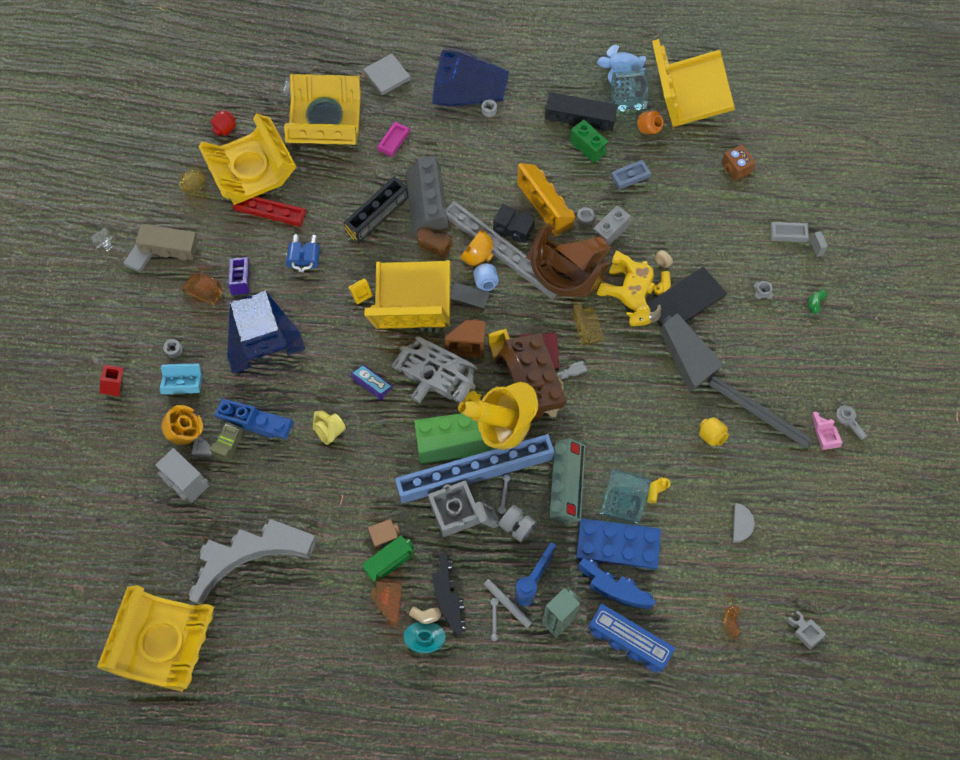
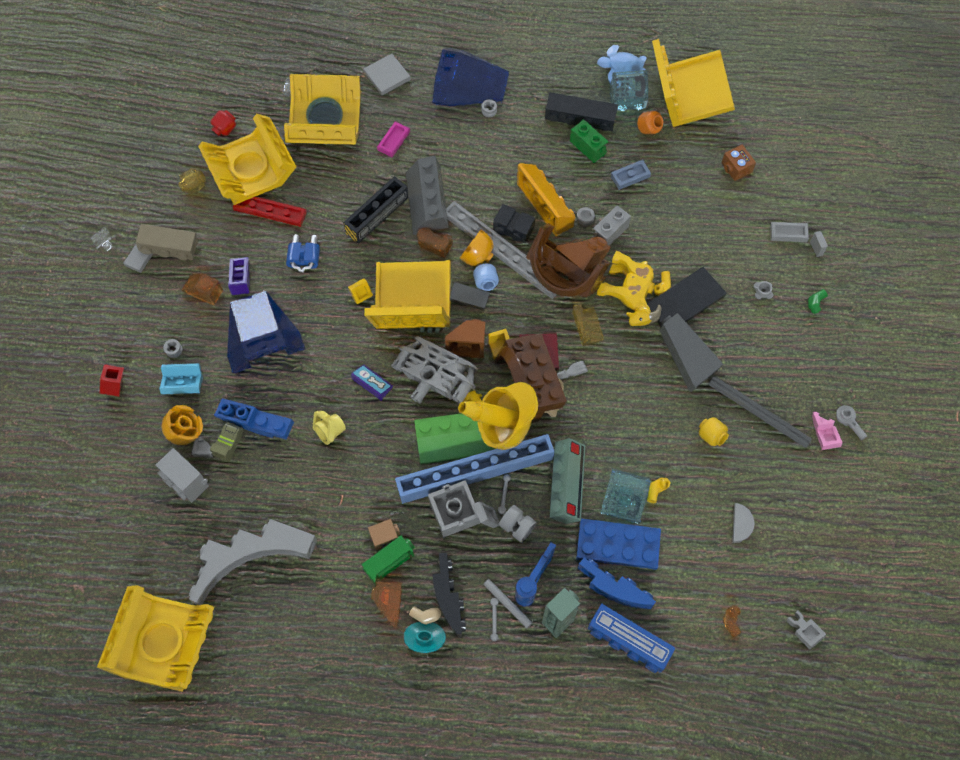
tan tile [655,250,673,268] -> none

